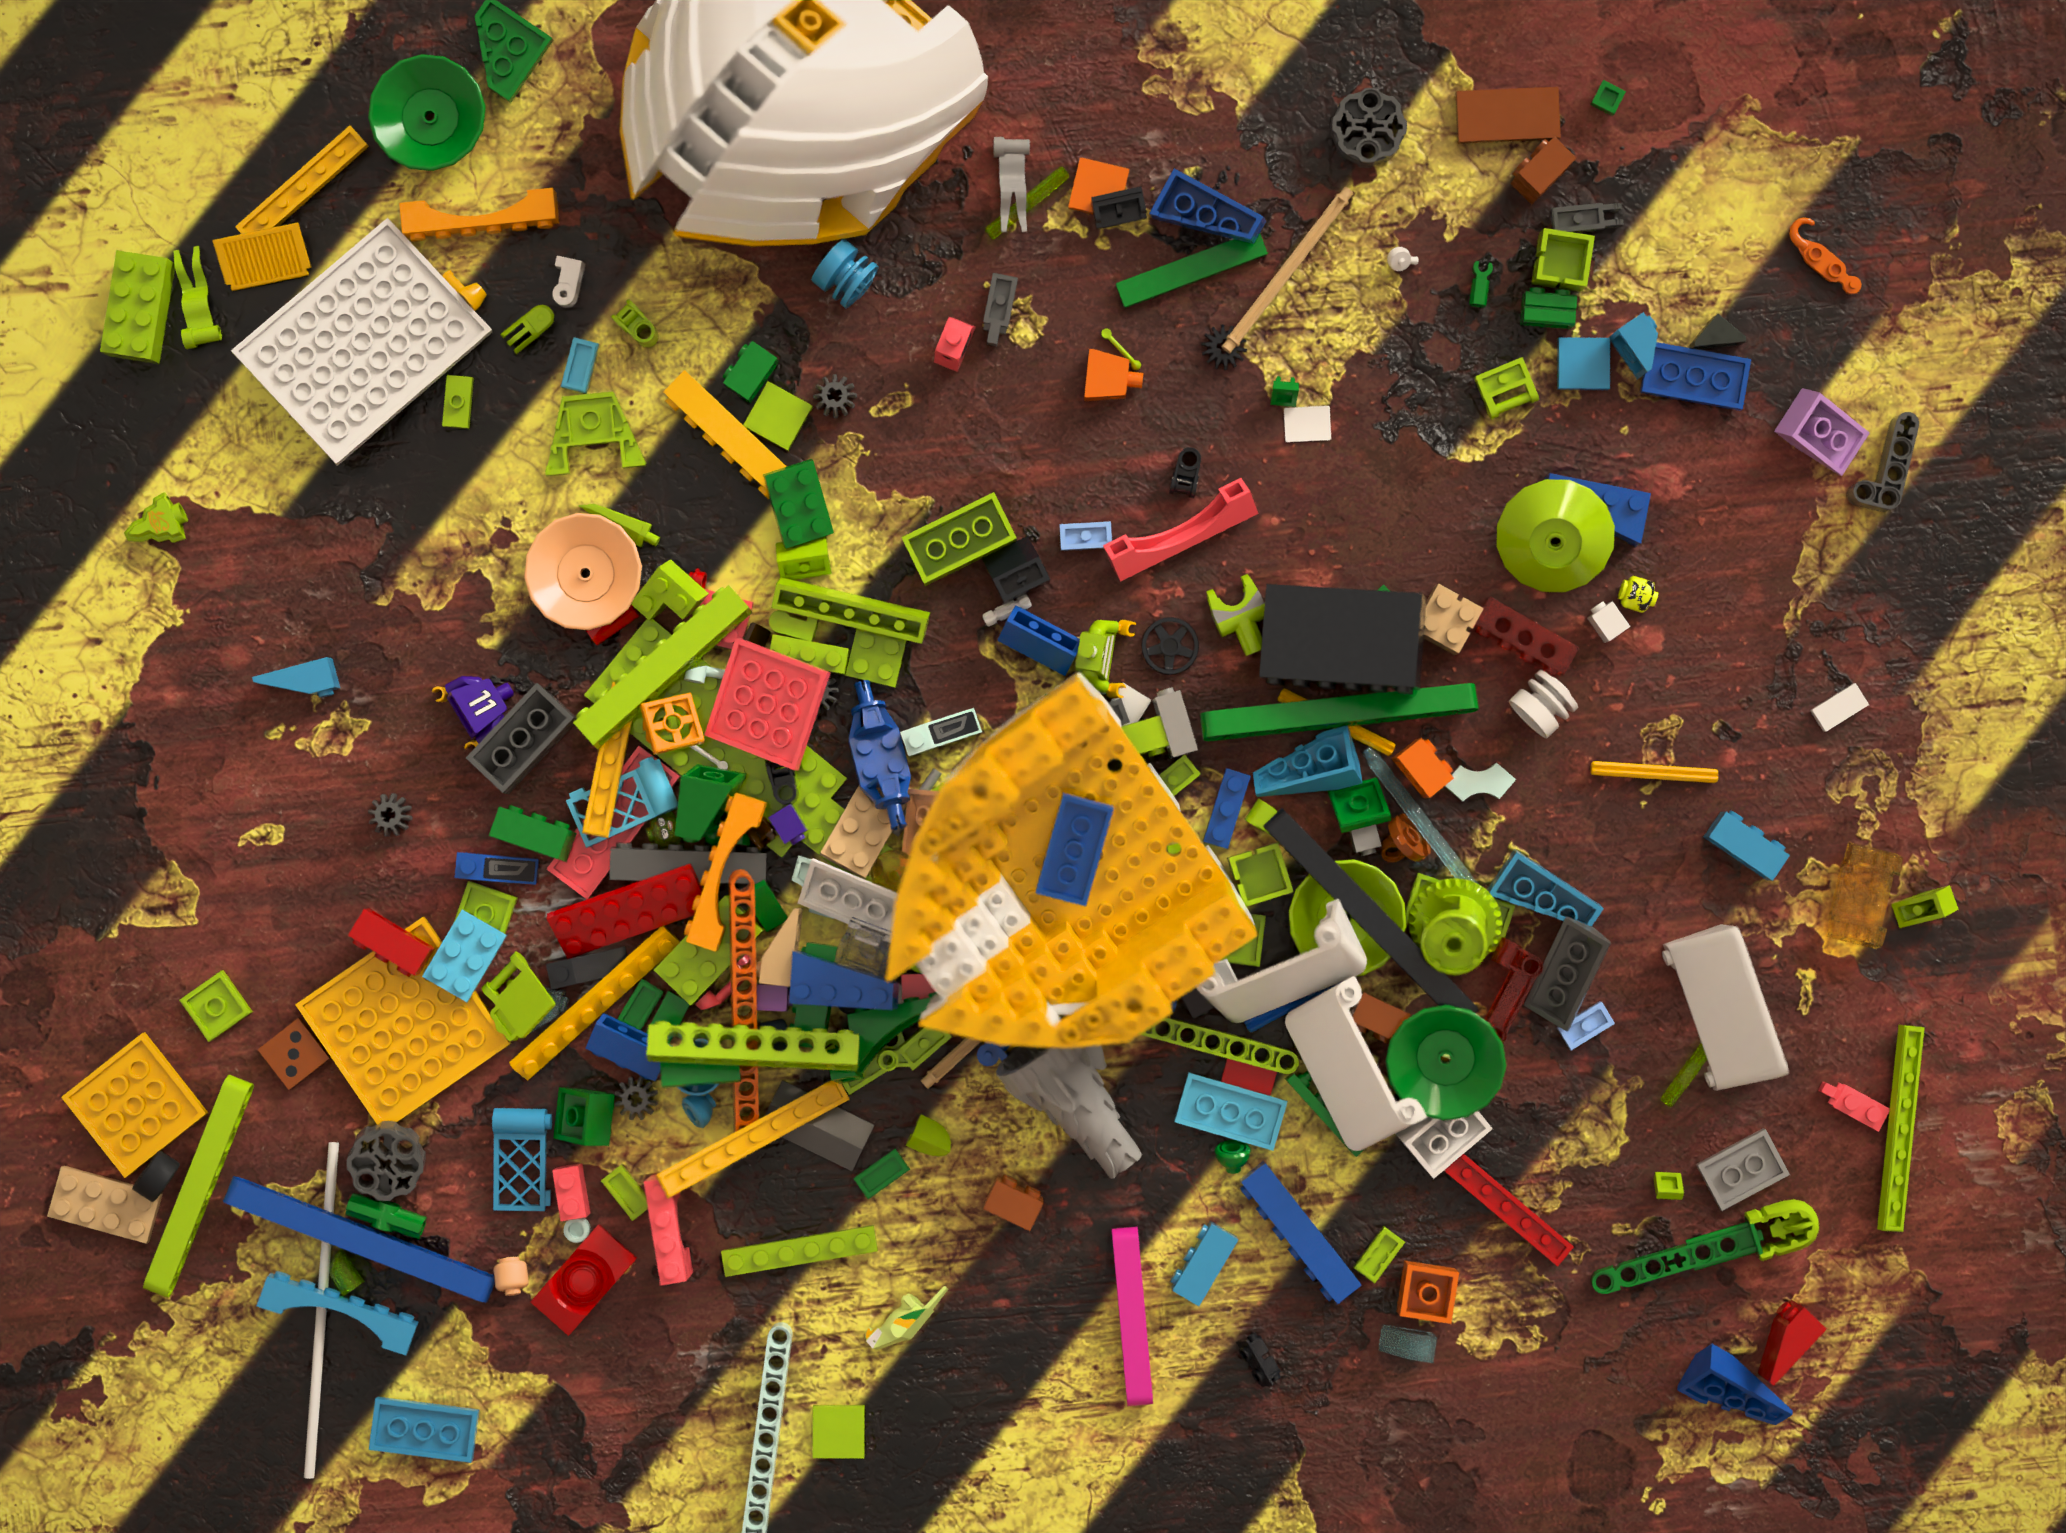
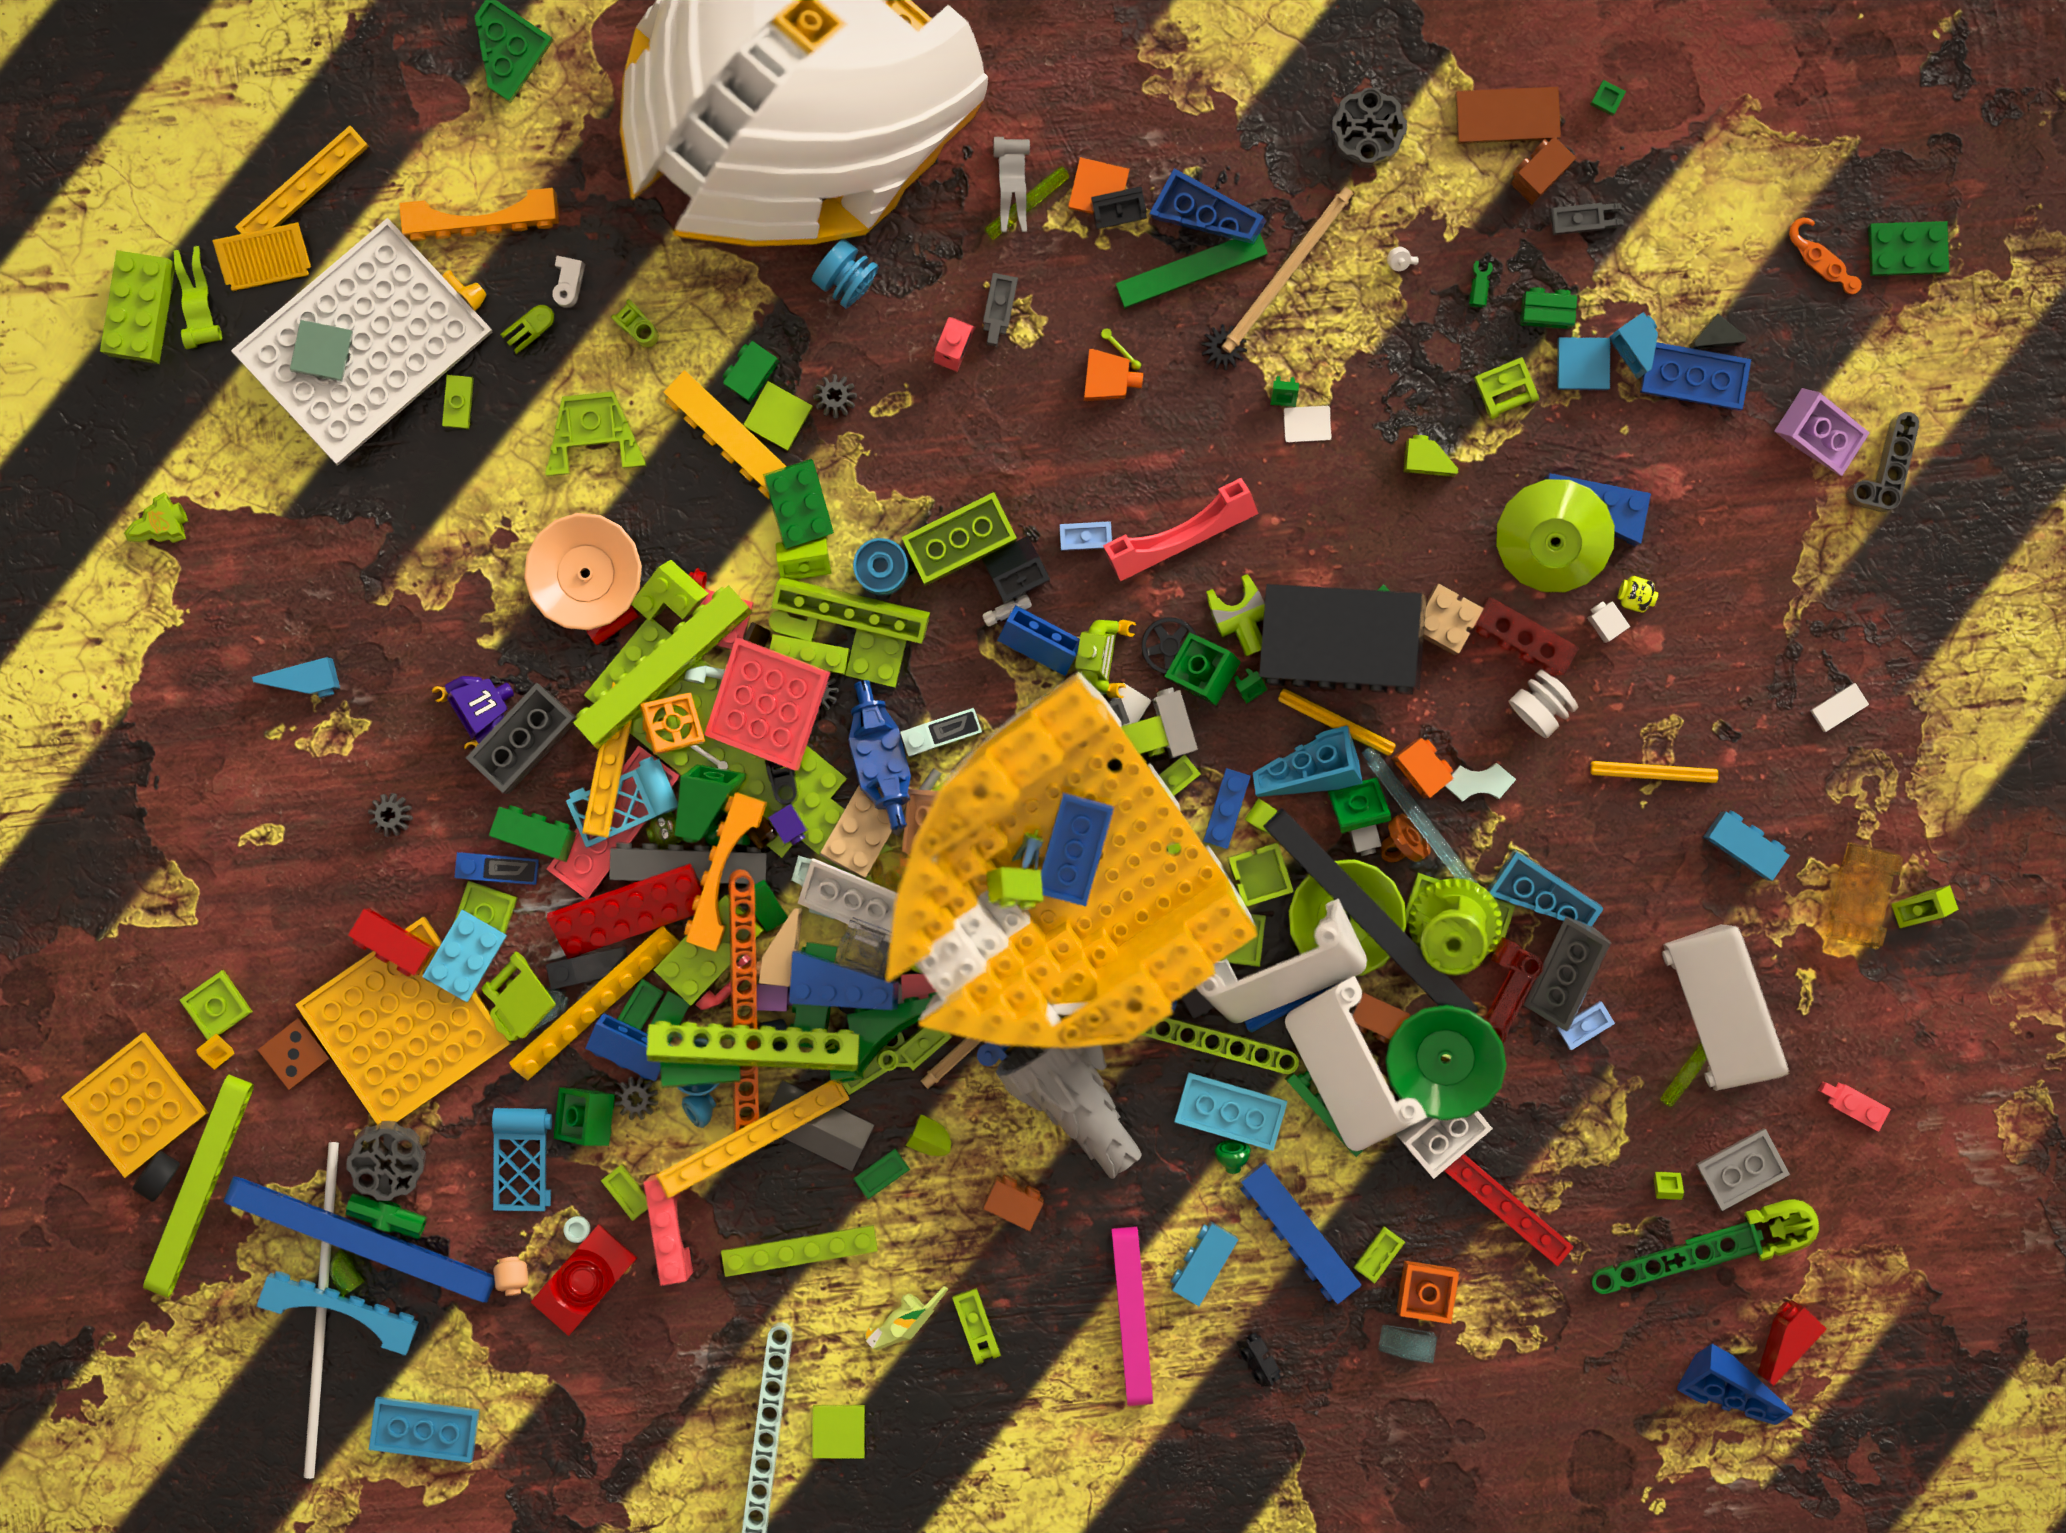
tan plate [47,1166,163,1244] -> none
green dish [368,54,486,171] -> none
coral brick [552,1163,591,1221] -> none
medium azure tile [561,337,599,394] -> none
lime bar [577,504,660,547] -> none
black piece [1169,447,1201,499] -> none
green beam [1200,683,1479,741] -> none
red tile [1221,1058,1277,1096] -> none
lime piece [1531,228,1595,292] -> none
lime tile [1877,1025,1925,1232] -> none
none -> yellow plate [196,1034,235,1070]
none -> sand green tile [290,320,353,382]
none -> dark azure wheel [853,538,909,596]
none -> lime plate [952,1288,1001,1365]
none -> lime brick [986,867,1044,910]
none -> flat silver piece [1011,829,1044,870]
none -> green slope [1164,632,1241,706]
none -> green tile [1234,668,1267,704]
none -> lime slope [1403,435,1458,477]
none -> green plate [1868,221,1949,276]

